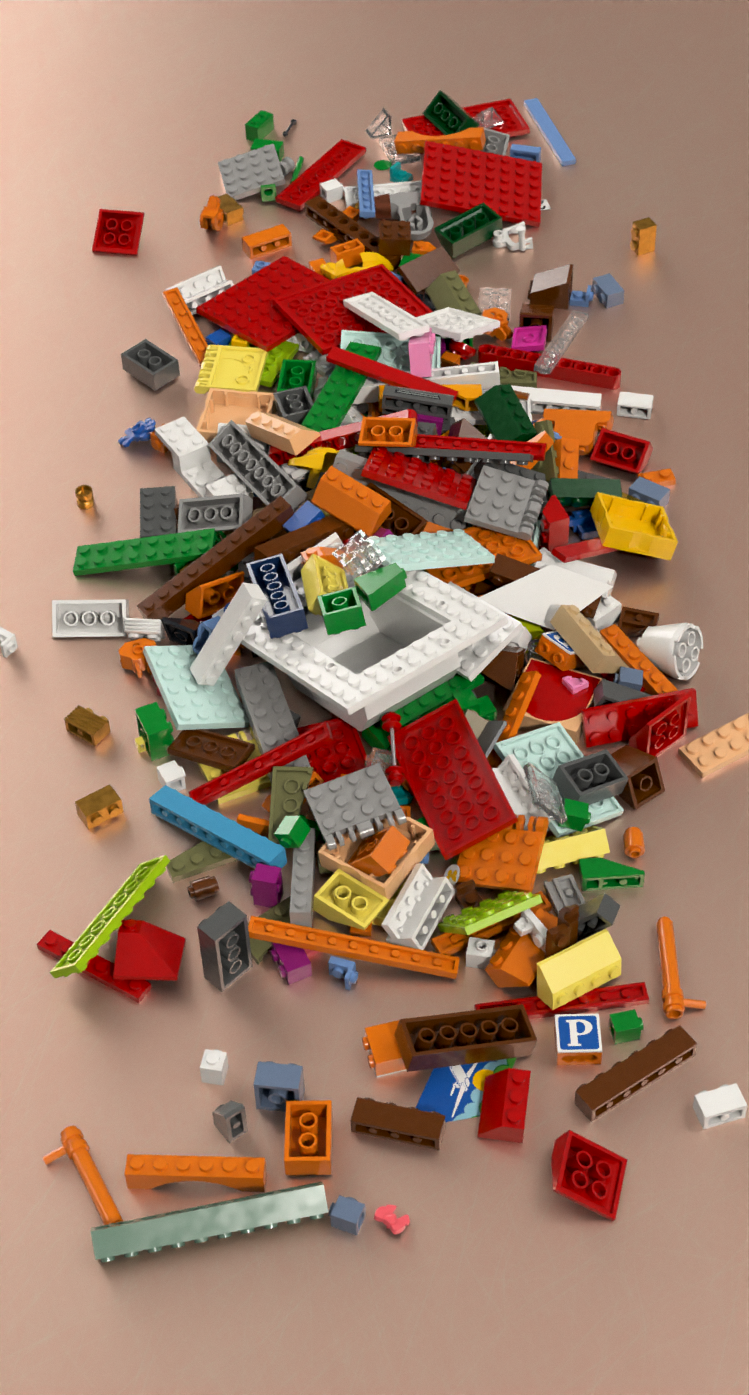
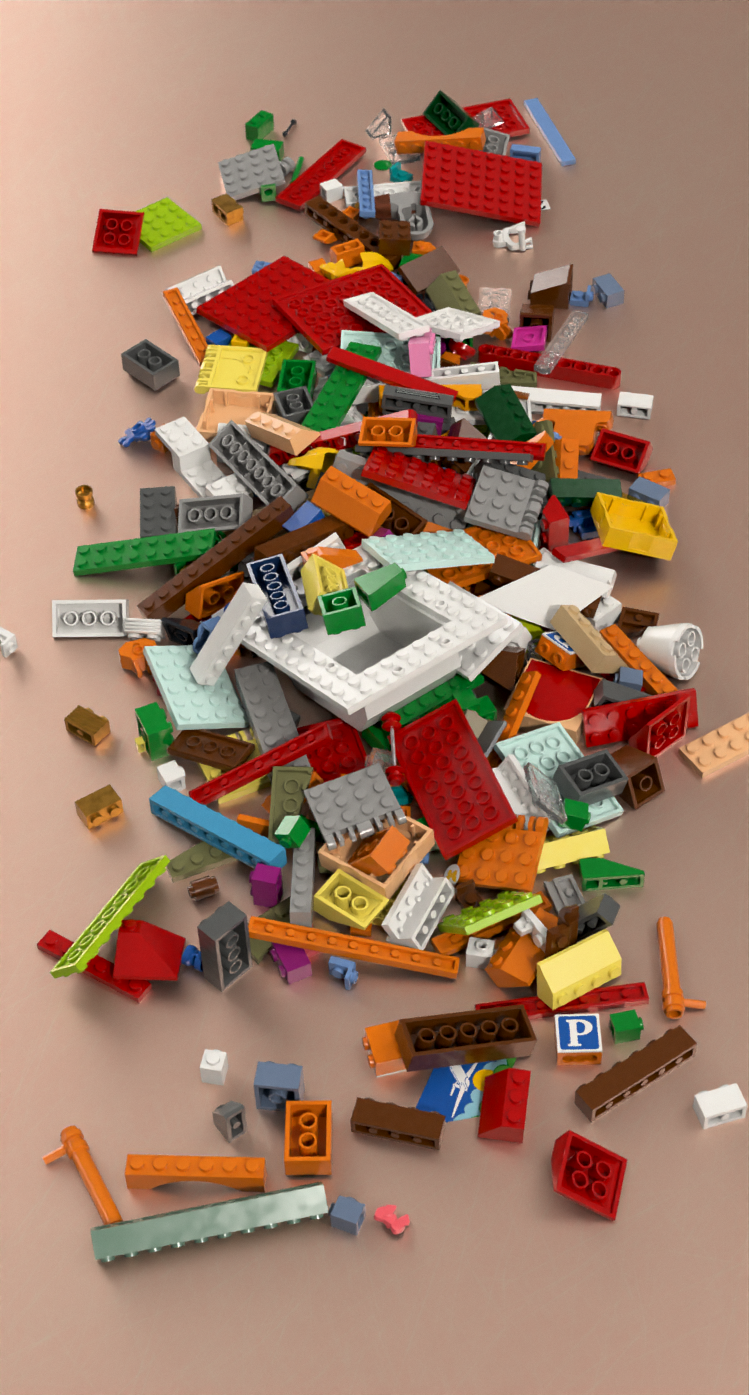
orange hinge [200,195,224,231] -> none
orange brick [242,224,292,260] -> none
clear brick [332,530,386,579] -> none
dark green slope [434,203,502,258] -> none
bright pink tile [562,676,589,694] -> none
orange brick [623,827,645,858] -> none
pearl gold brick [630,217,657,256] -> none
none -> lime plate [135,197,202,252]
none -> blue wheel [181,944,203,972]

